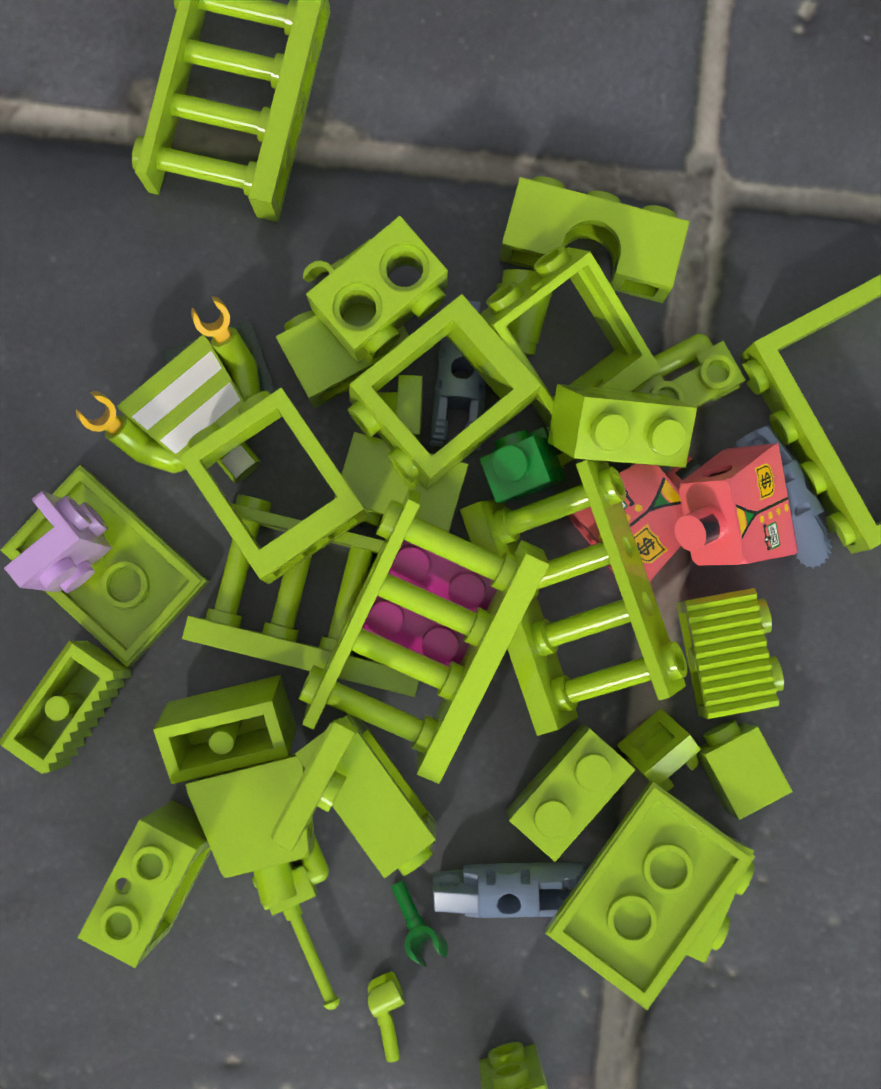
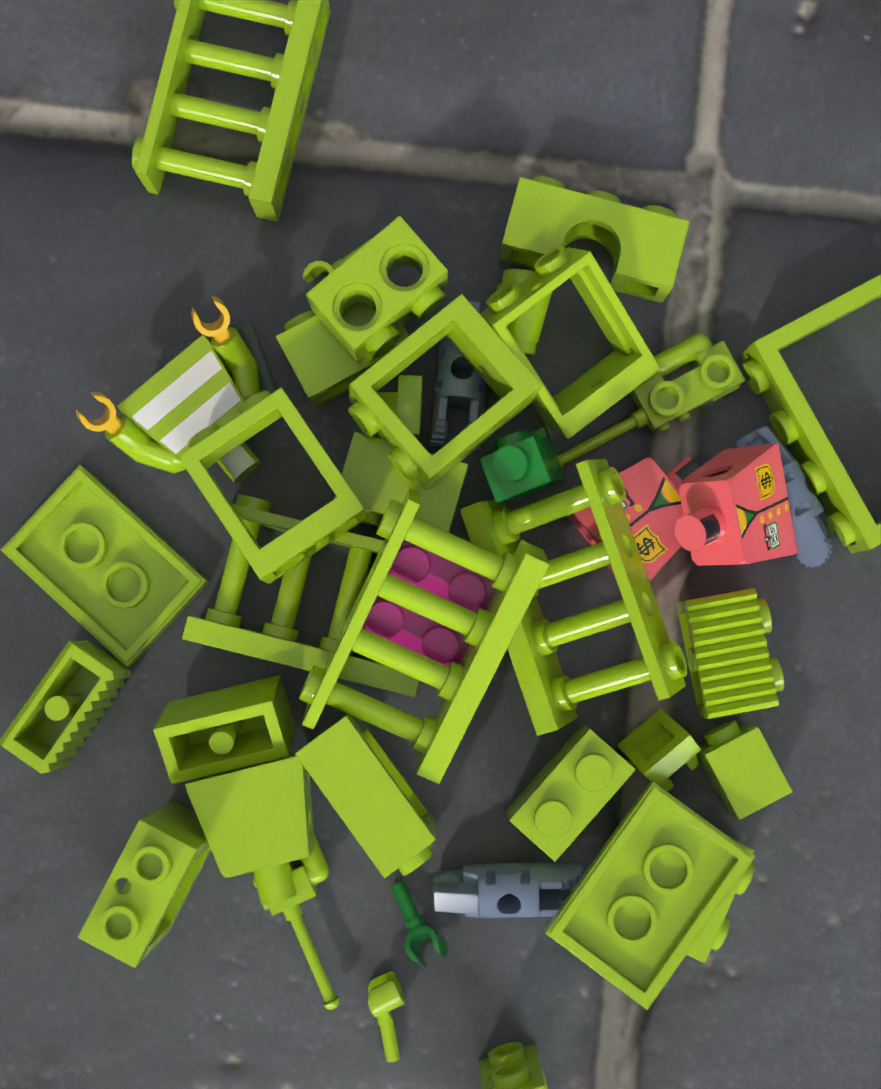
lavender bracket [4,490,113,593] -> none
lime plate [270,718,359,852] -> none
lime brick [548,384,697,468] -> none

